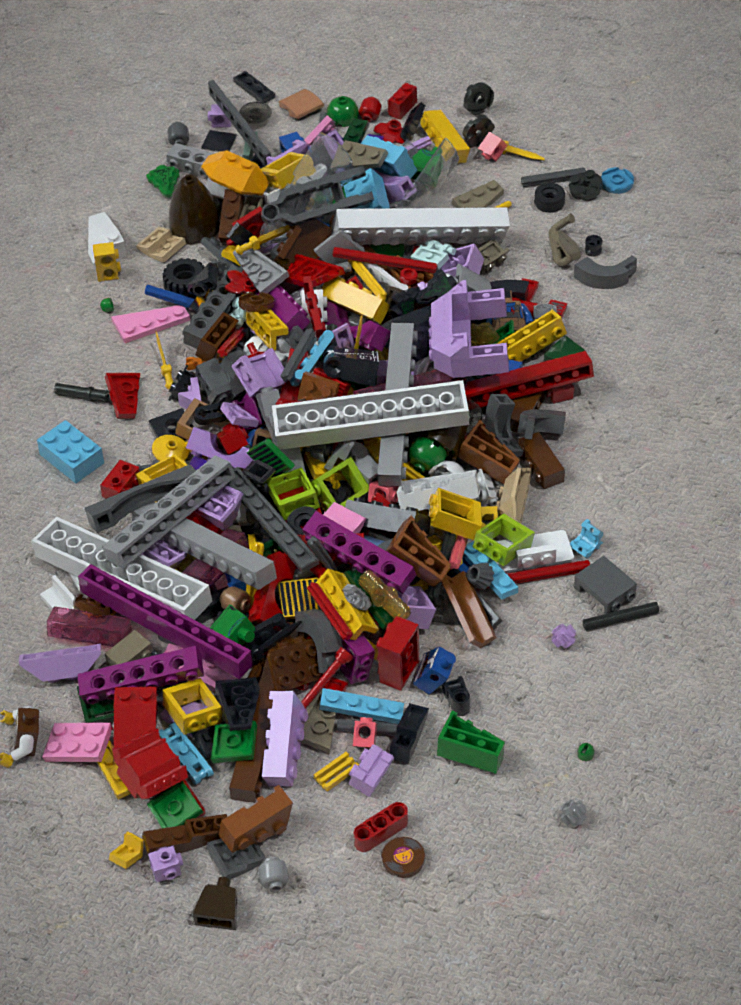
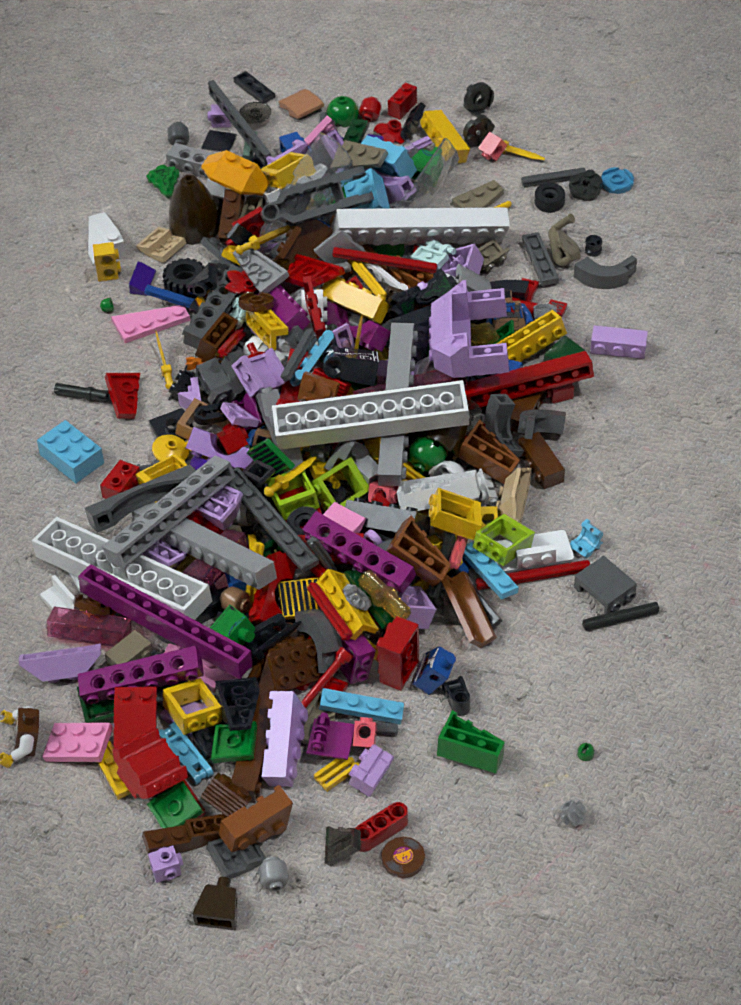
yellow bracket [109,831,144,869] -> none
black slope [389,703,429,763] -> none
red tile [400,268,418,285] -> none
dark grey piece [467,563,494,589] -> none
lavender gear [551,623,576,649] -> none
none -> dark purple slope [129,261,156,296]
none -> reddish brown brick [200,773,252,817]
none -> yellow sword [264,457,316,497]
none -> magenta hinge [306,712,355,760]
none -> clear smoke wing [325,826,361,866]
none -> lavender tile [364,530,382,546]
none -> dark grey plate [522,232,559,286]
none -> lavender brick [590,325,648,359]

